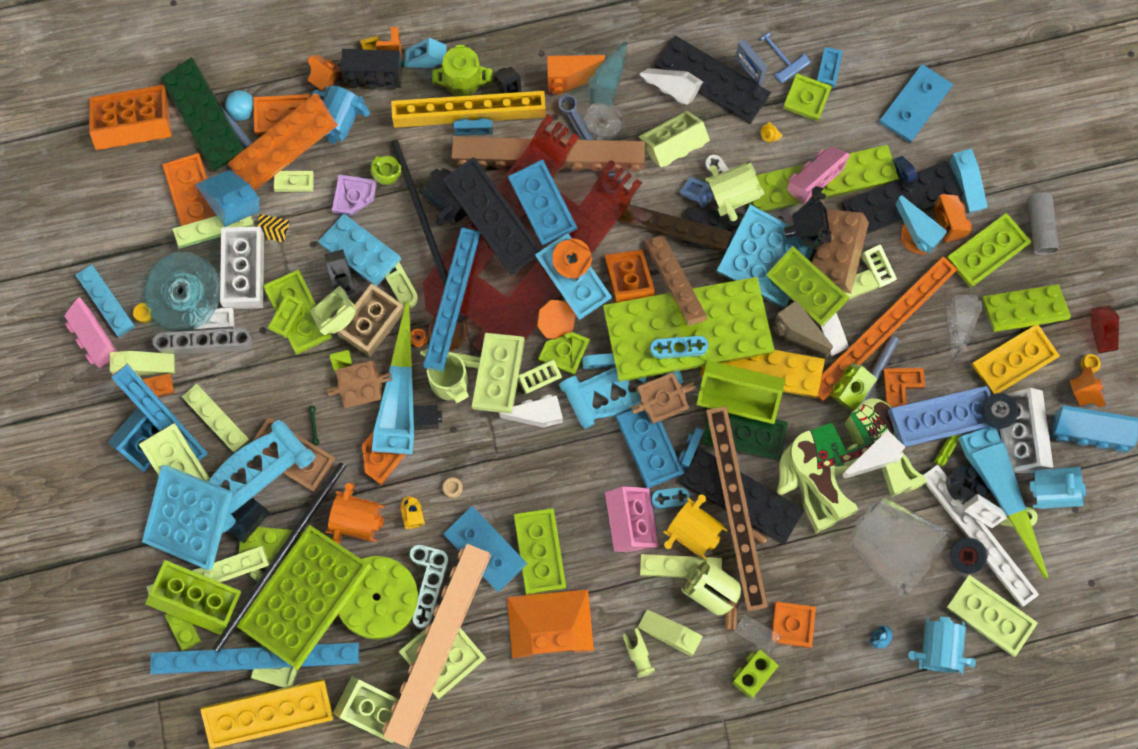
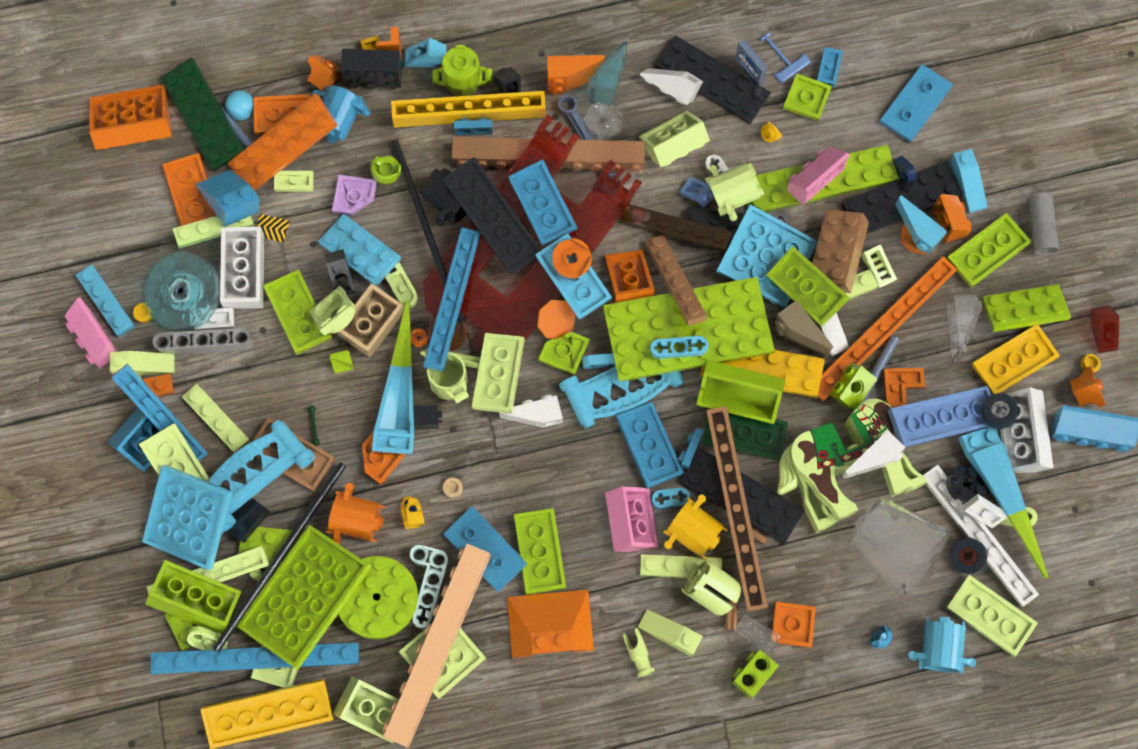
lime plate [268,294,305,338] -> none
medium nougat plate [327,360,393,408] -> none
yellowish green slope [518,359,562,394] -> none
medium nougat plate [630,372,696,425] -> none
black torso [784,186,832,250] -> none
lime axle [934,434,962,467] -> none
medium azure container [1030,467,1086,509] -> none
none -> yellowish green plate [187,626,228,650]

